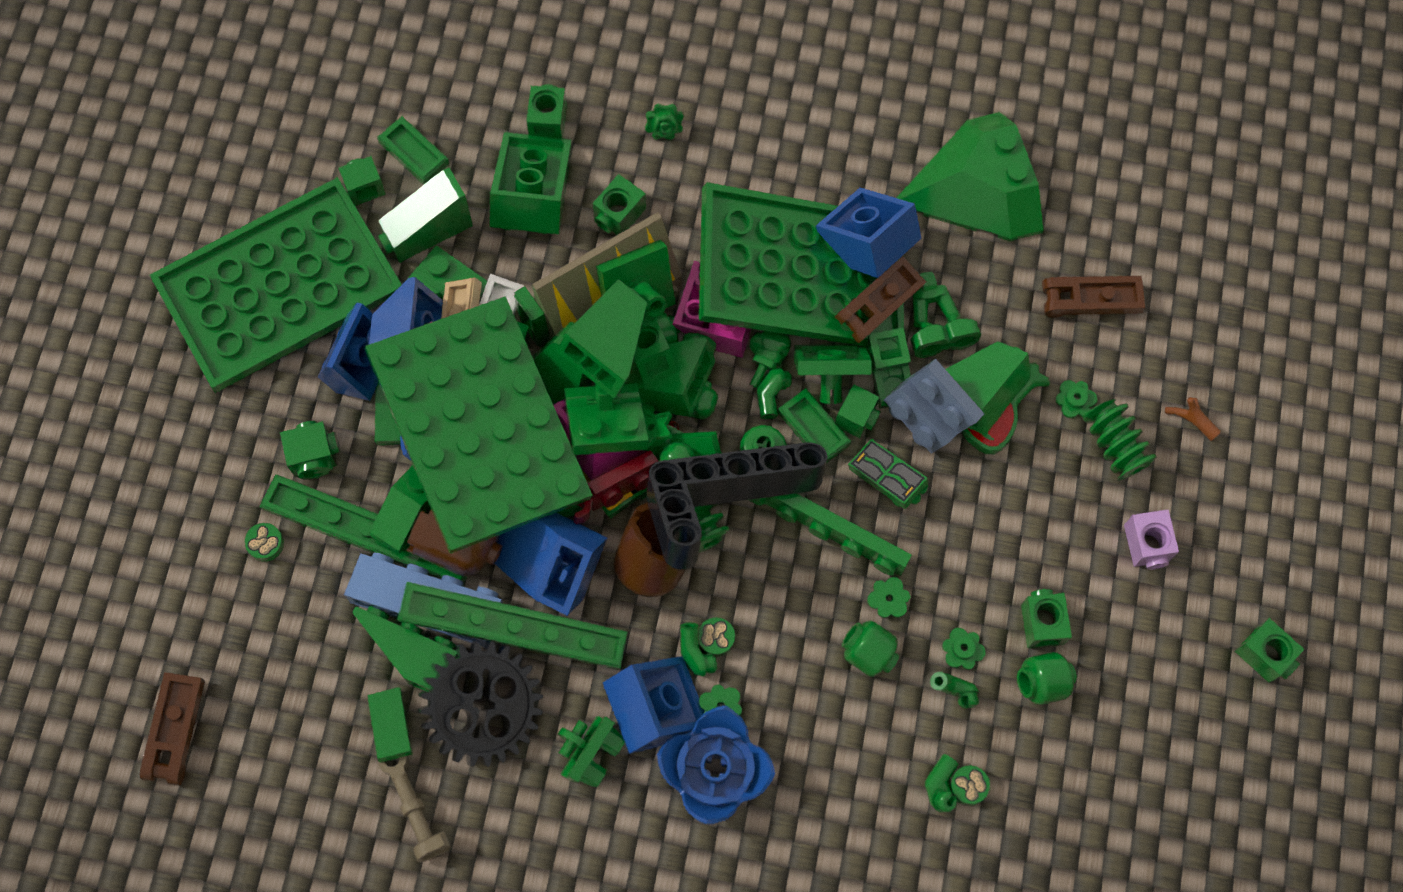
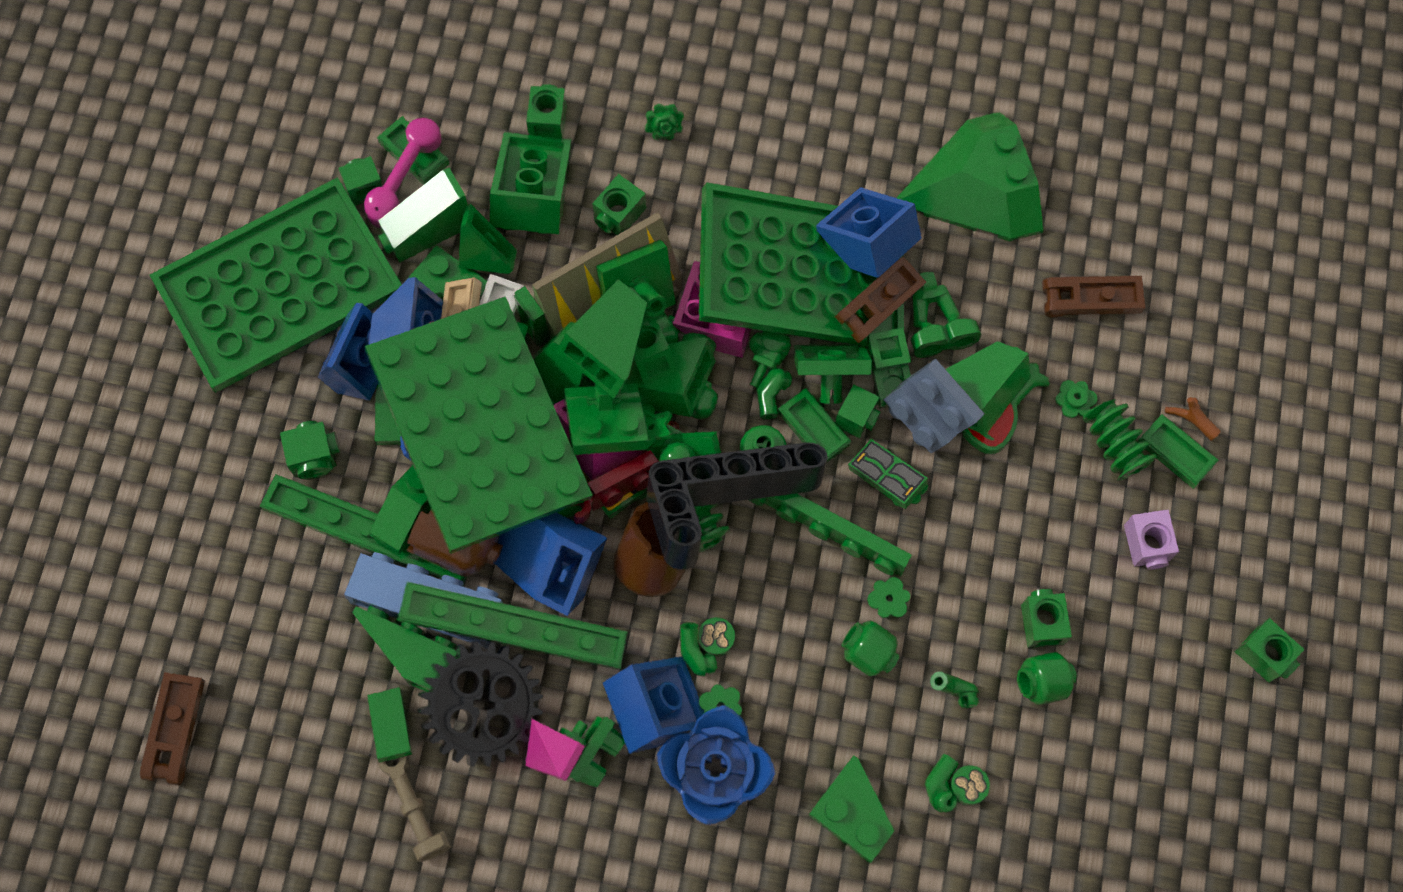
tile [245,523,284,562] -> none
green plant [942,628,986,670] -> none
none -> dark pink piece [364,118,442,229]
none -> green slope [458,203,517,274]
none -> dark pink slope [525,719,585,781]
none -> green wing [809,755,894,863]
none -> green tile [1137,414,1219,489]

